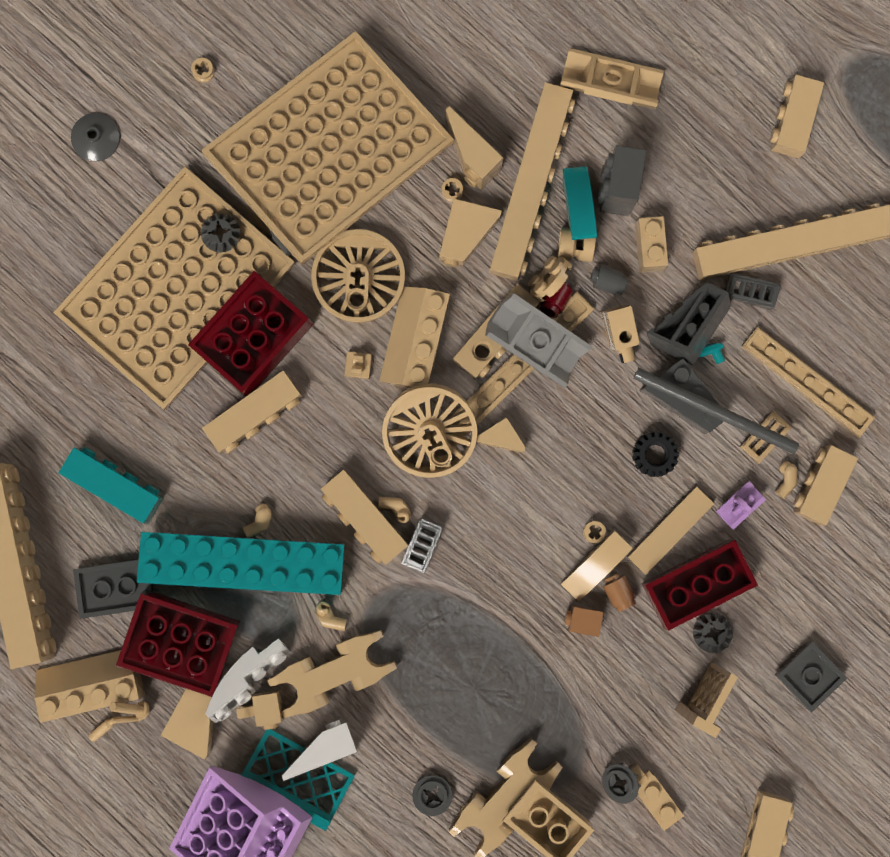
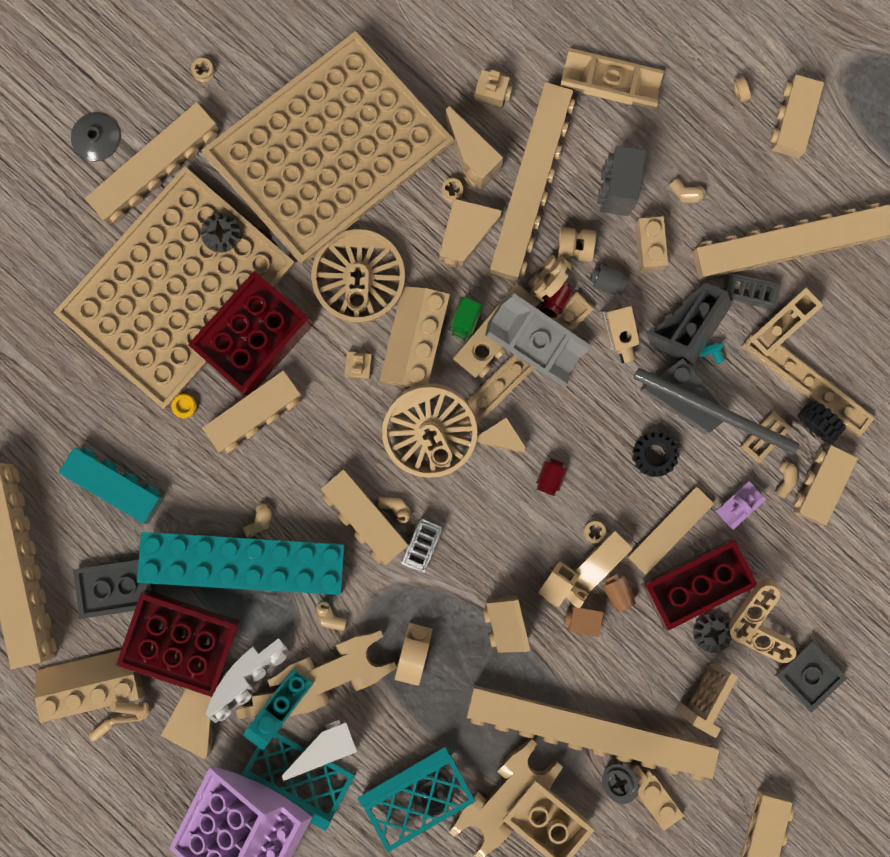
teal slope [563,166,597,240] -> none
none -> tan brick [84,102,220,225]
none -> yellow tile [171,393,197,419]
none -> teal slope [243,668,313,750]
none -> teal fence [357,747,476,853]
none -> tan brick [395,623,433,686]
none -> green brick [449,297,483,340]
none -> tan brick [466,685,720,781]
none -> tan brick [474,70,513,108]
none -> tan slope [483,595,531,653]
none -> dark red brick [536,458,567,496]
none -> tan brick [538,561,589,609]
none -> tan arm [668,178,706,203]
none -> tan beam [729,579,796,663]
none -> tan tile [733,76,751,103]
none -> tan slope [750,287,824,357]
none -> black tyre [797,400,846,444]

